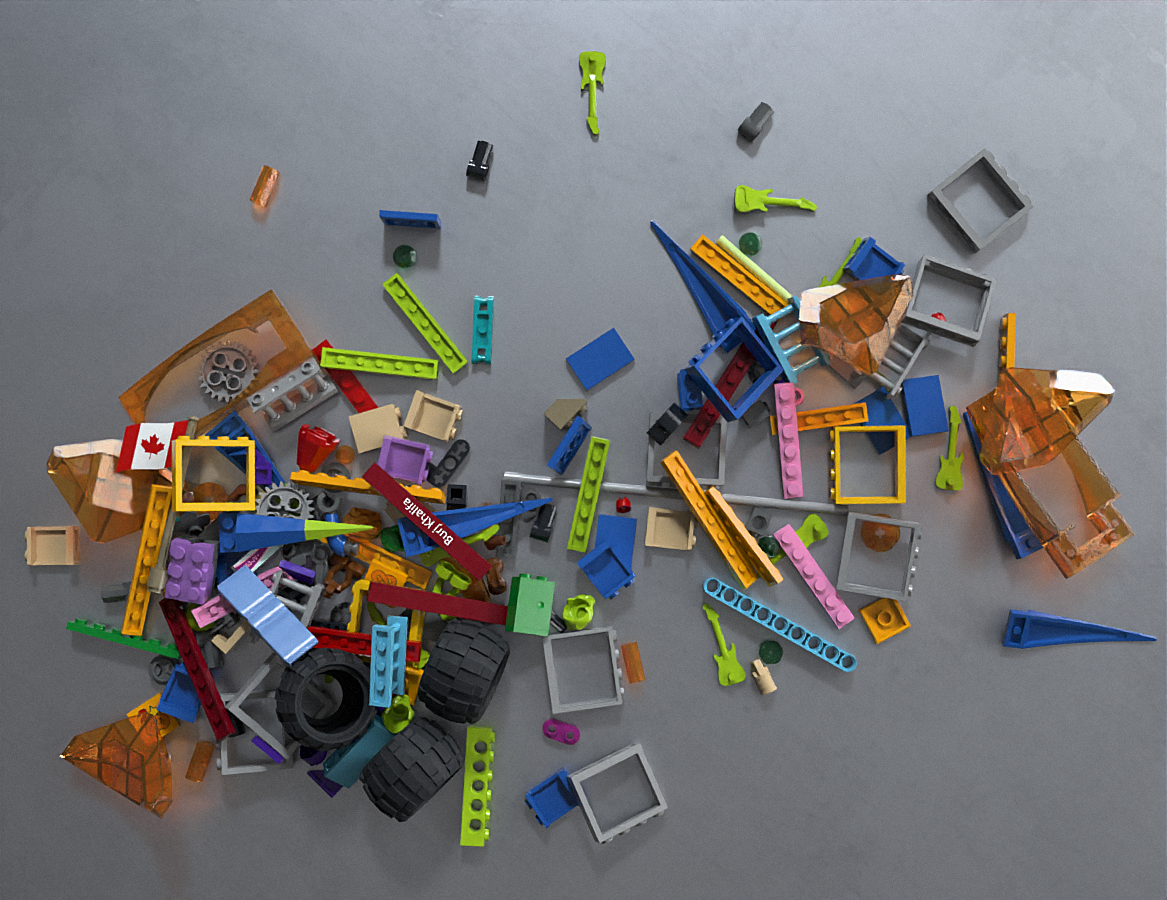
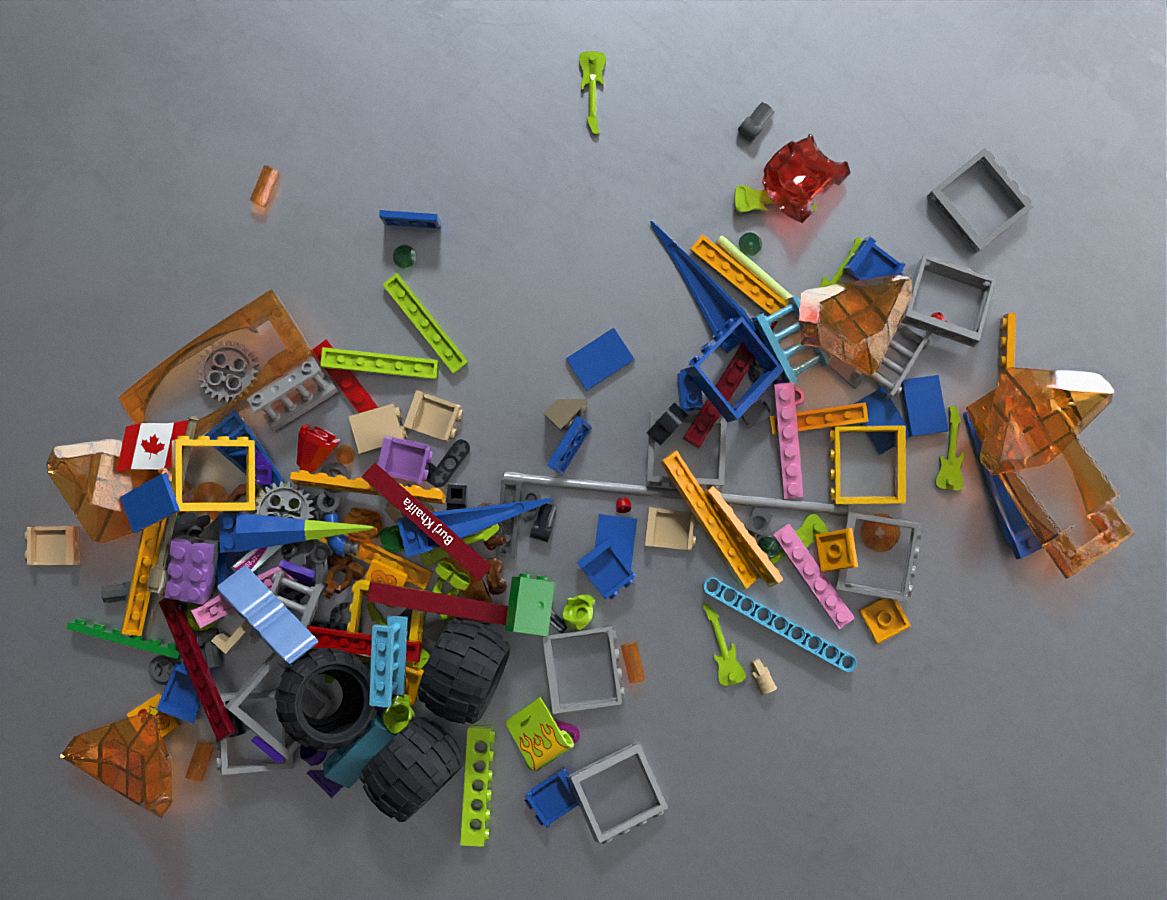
dark grey plate [210,612,241,636] -> none
black piece [466,141,494,181] -> none
teal plate [471,296,494,365] -> none
lime plate [567,436,610,553] -> none
clear green plate [759,640,783,664] -> none
blue plate [1002,609,1157,649] -> none
none -> blue tile [120,474,180,533]
none -> lime door [505,697,574,772]
none -> clear red piece [762,134,851,223]
none -> light orange tile [815,528,858,573]

